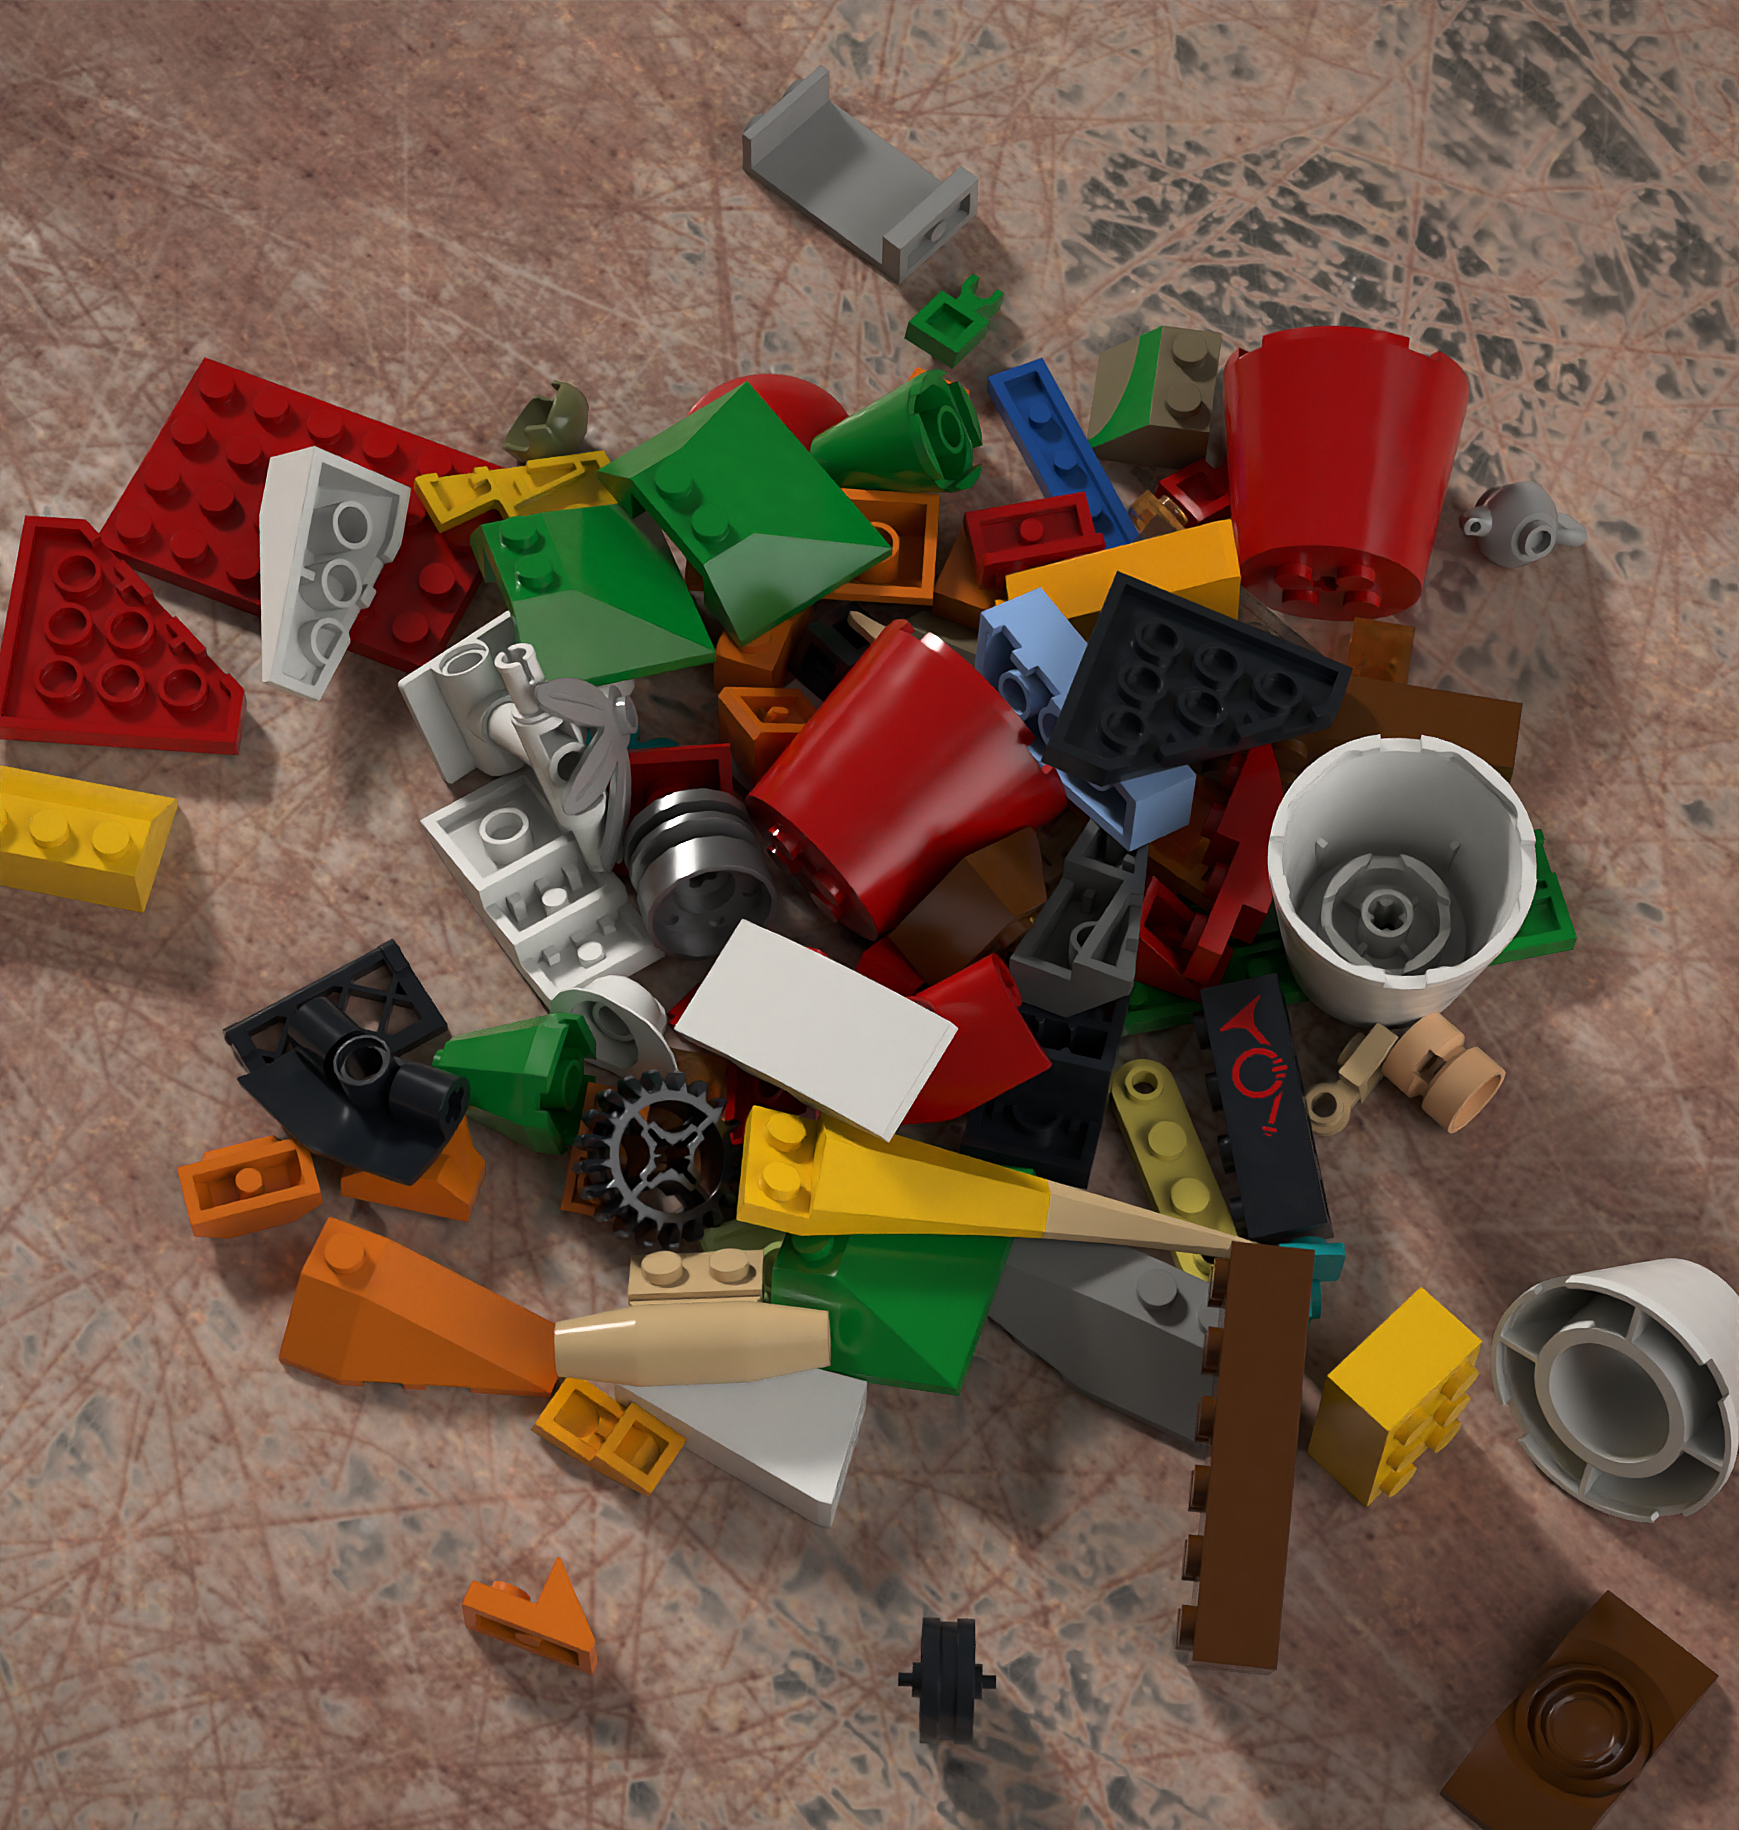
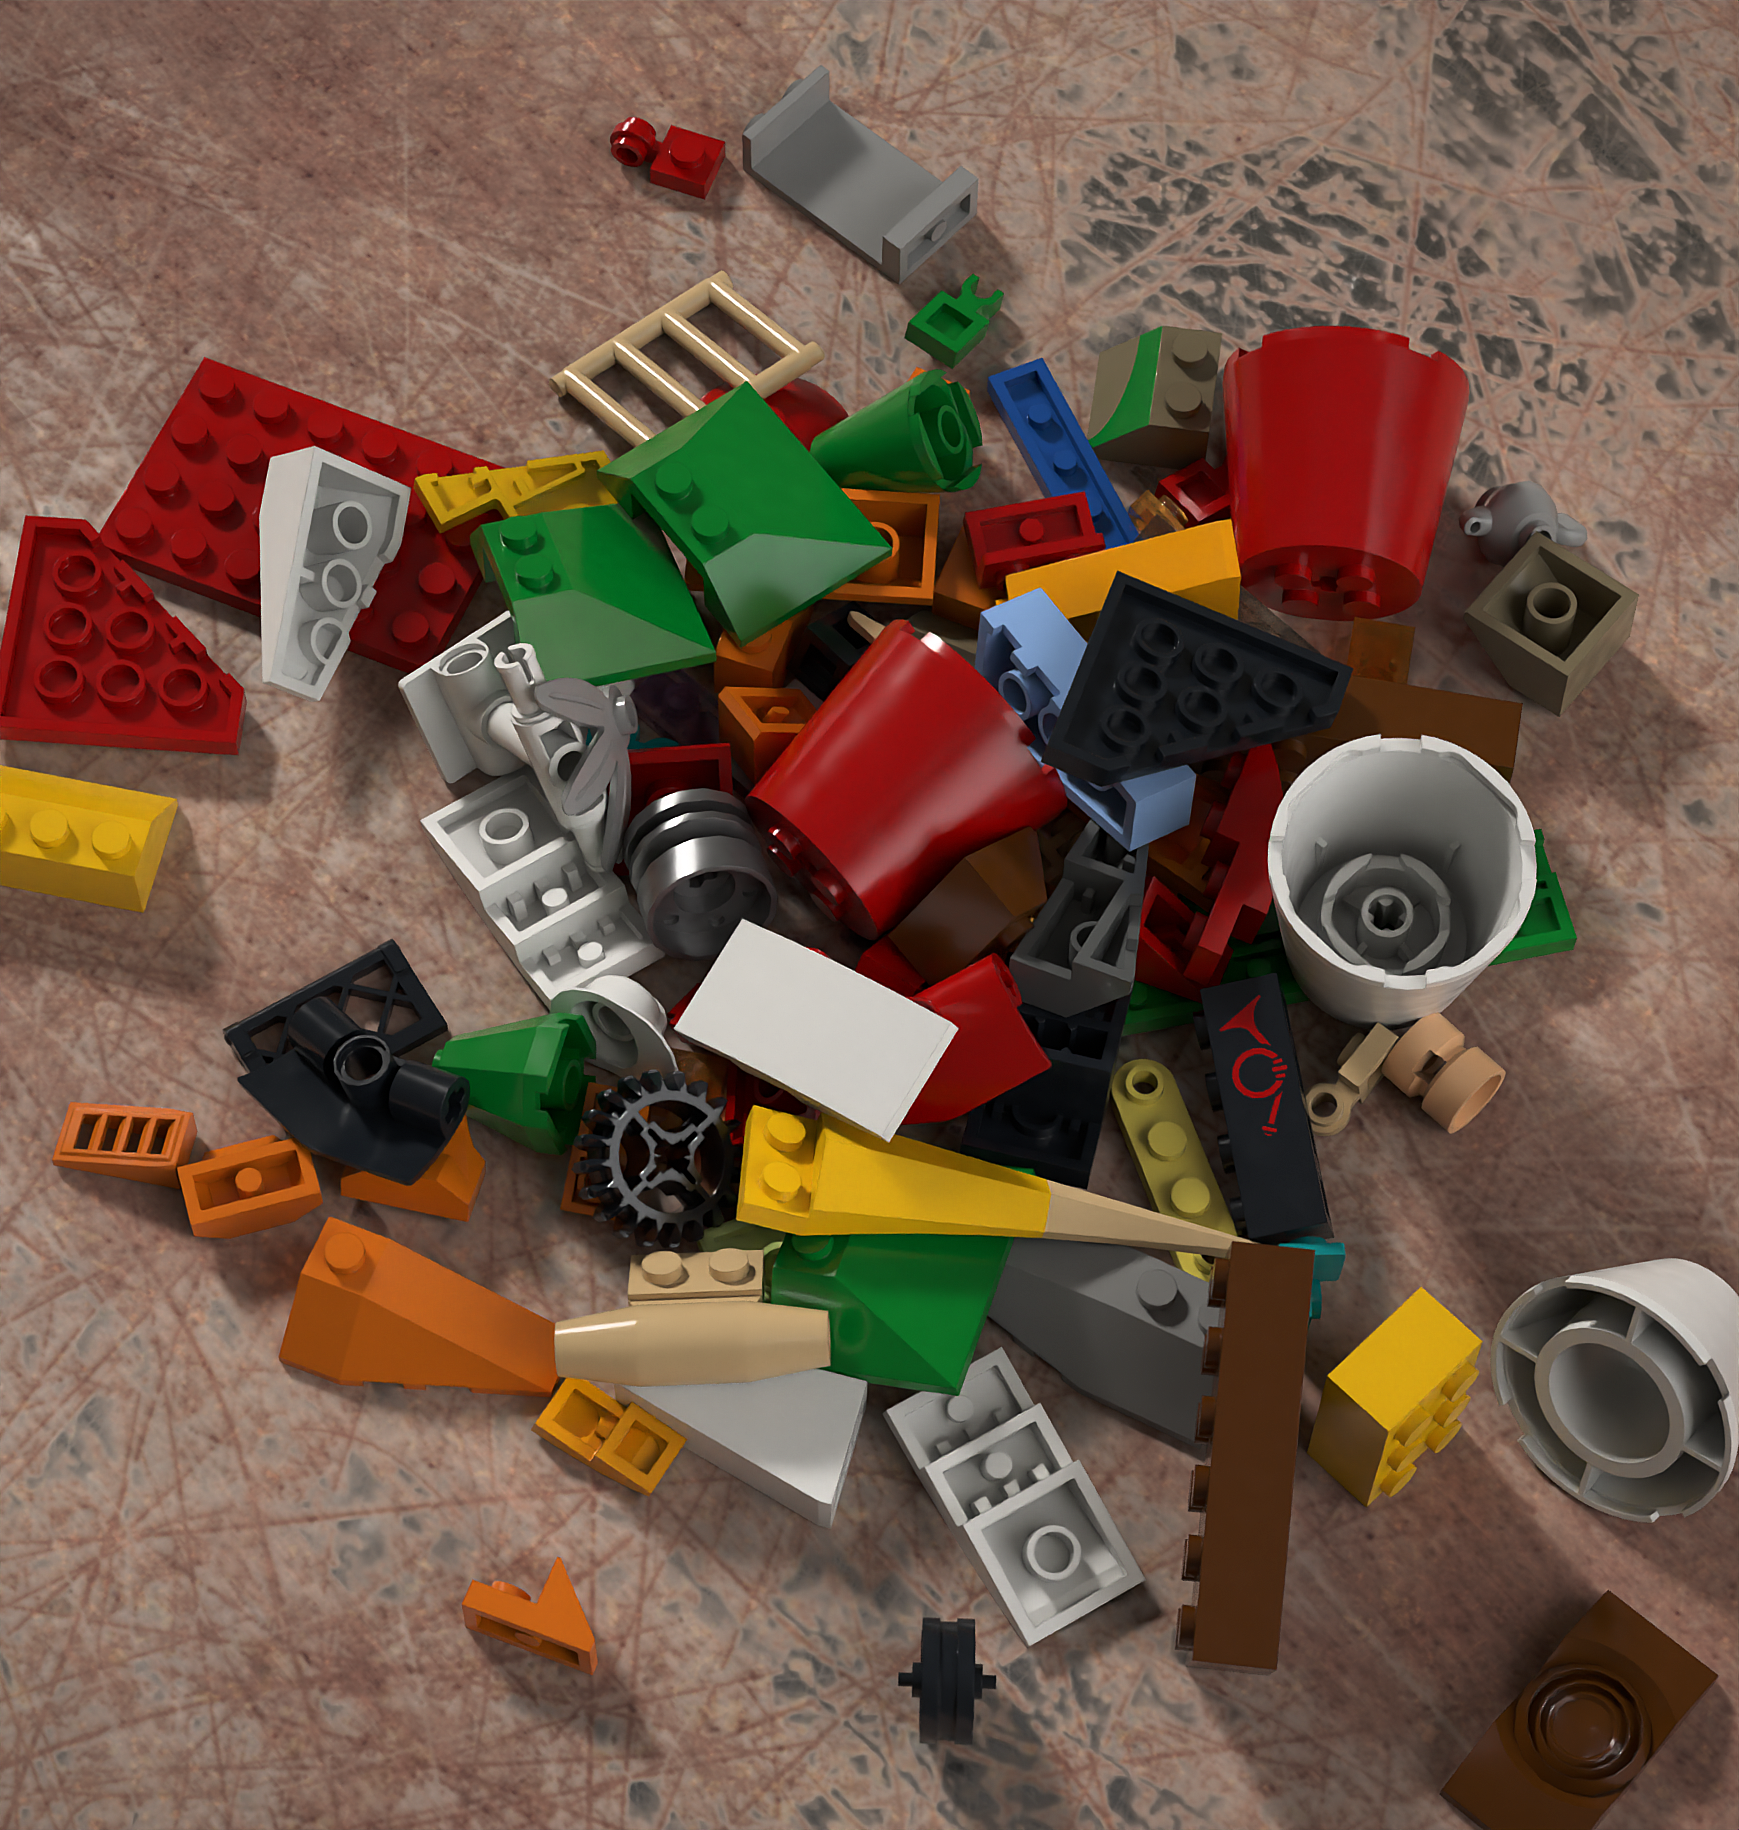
olive hair [502,380,589,464] -> none
none -> orange slope [52,1102,198,1189]
none -> tan bar [549,270,825,448]
none -> red plate [610,117,726,200]
none -> plate [629,669,720,746]
none -> white slope [882,1347,1146,1647]
none -> dark tan slope [1464,531,1639,717]

